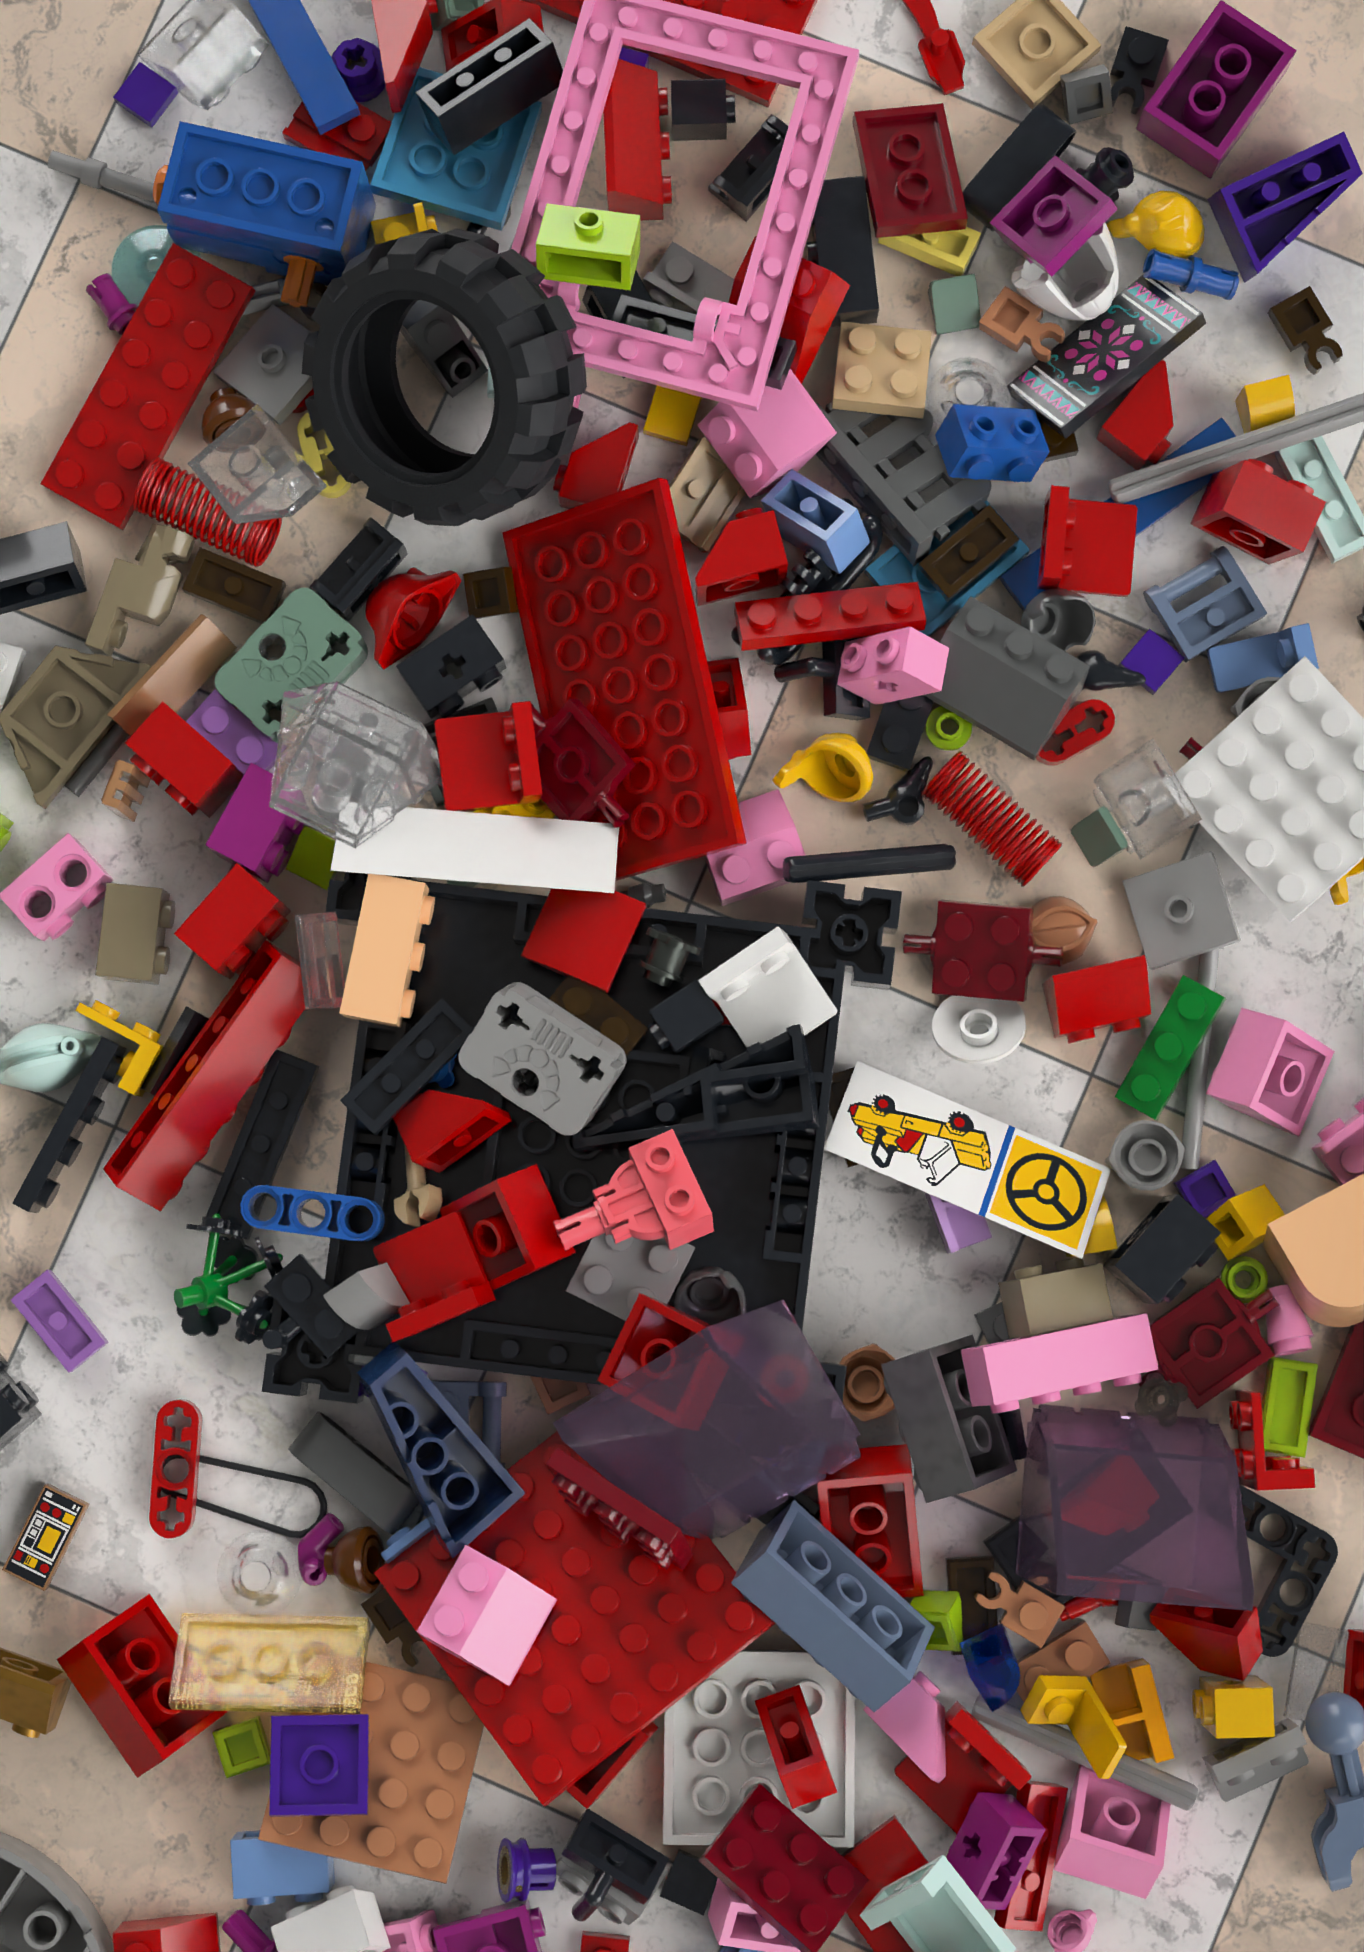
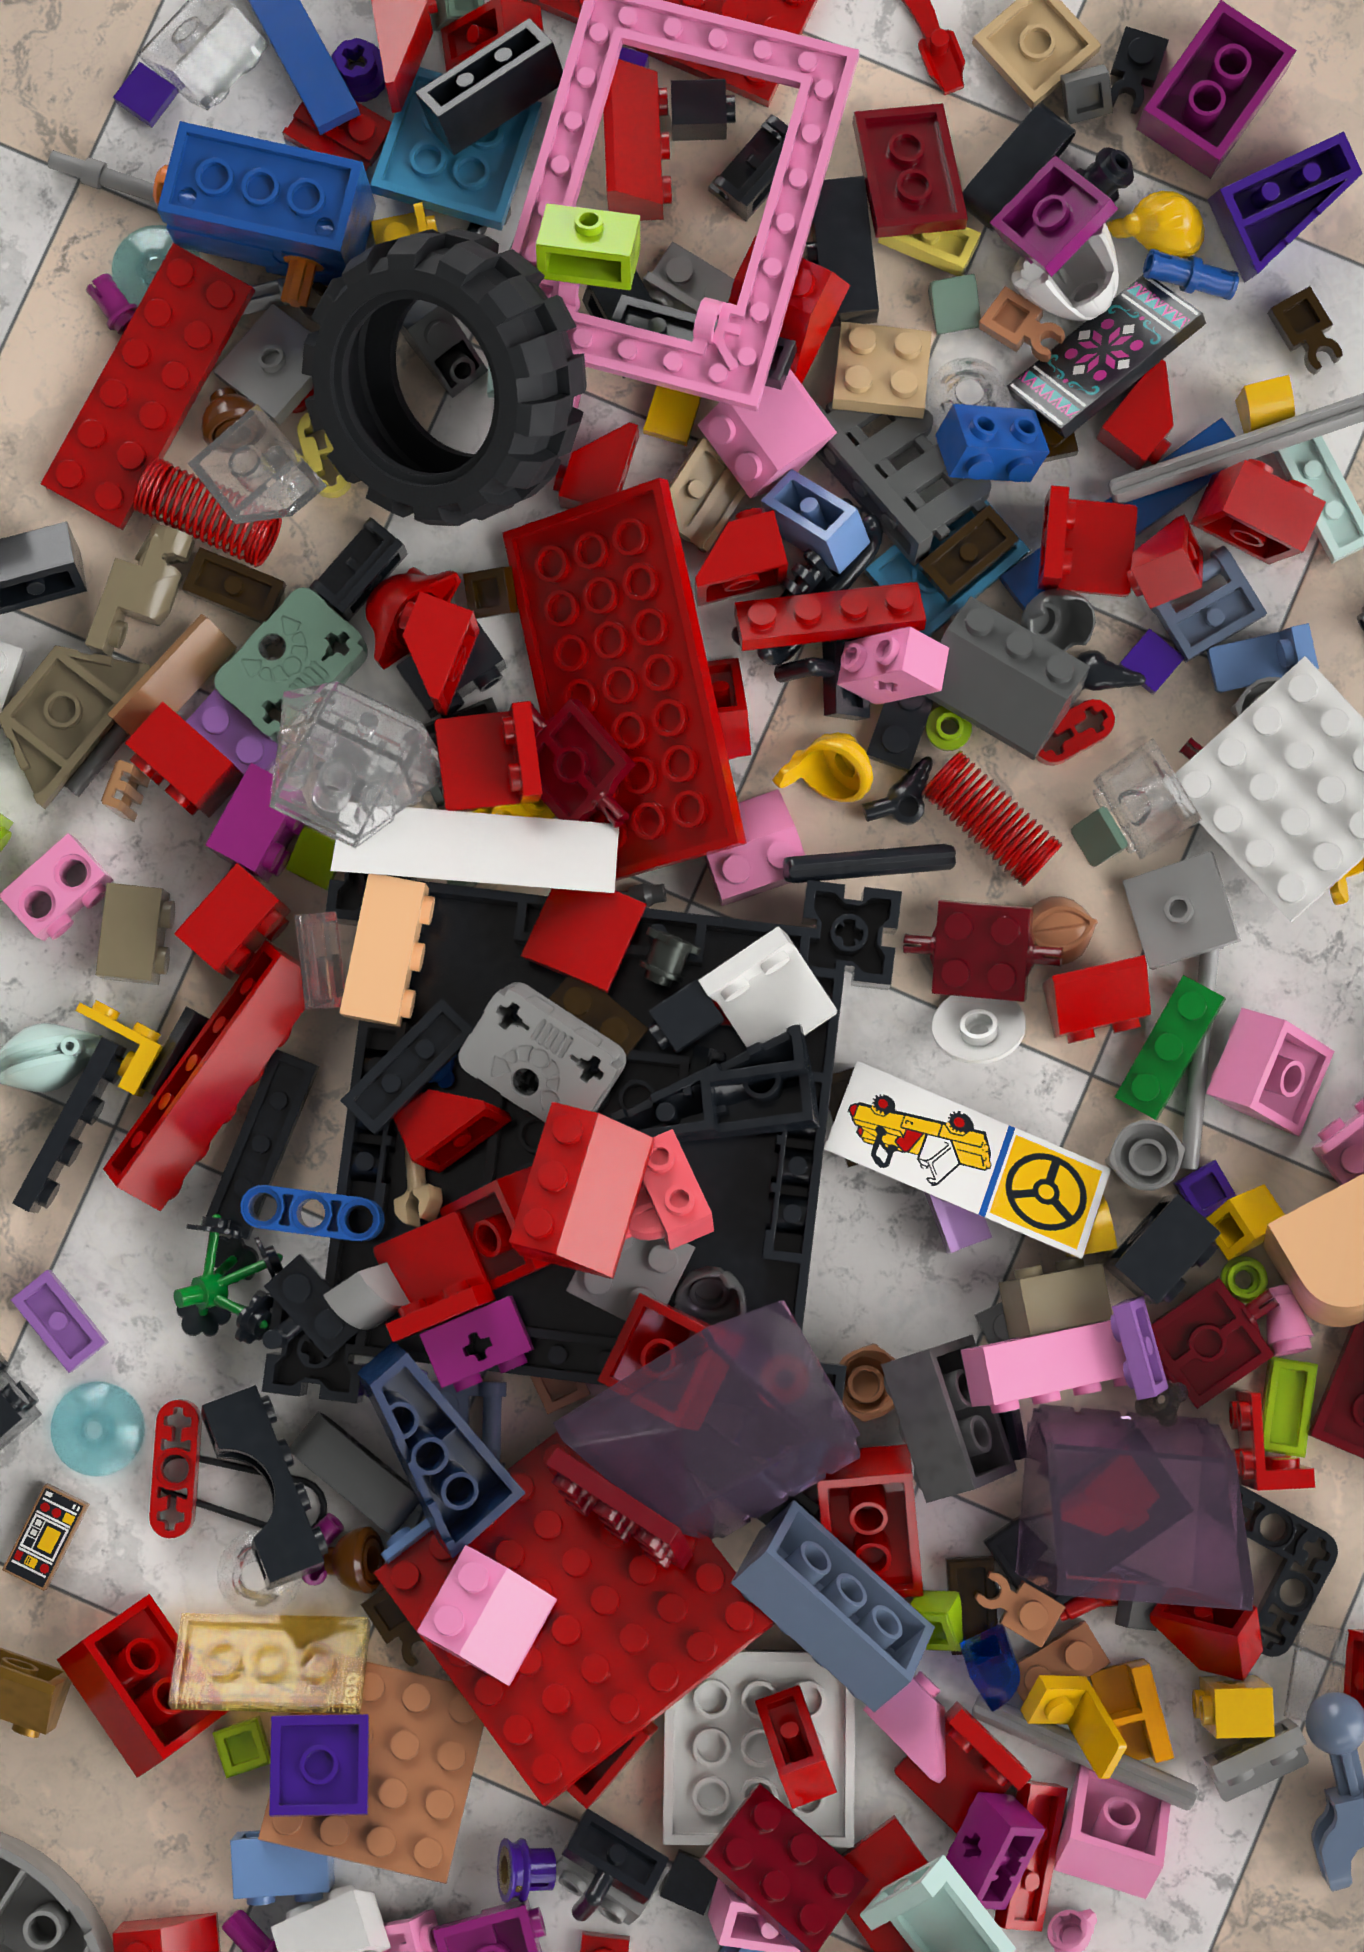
none -> clear light blue dish [51,1382,145,1476]
none -> black arch [201,1385,329,1591]
none -> red slope [399,591,480,716]
none -> magenta brick [419,1296,534,1393]
none -> slope [509,1102,655,1279]
none -> medium lavender plate [1111,1296,1168,1400]
none -> red slope [1127,514,1203,609]

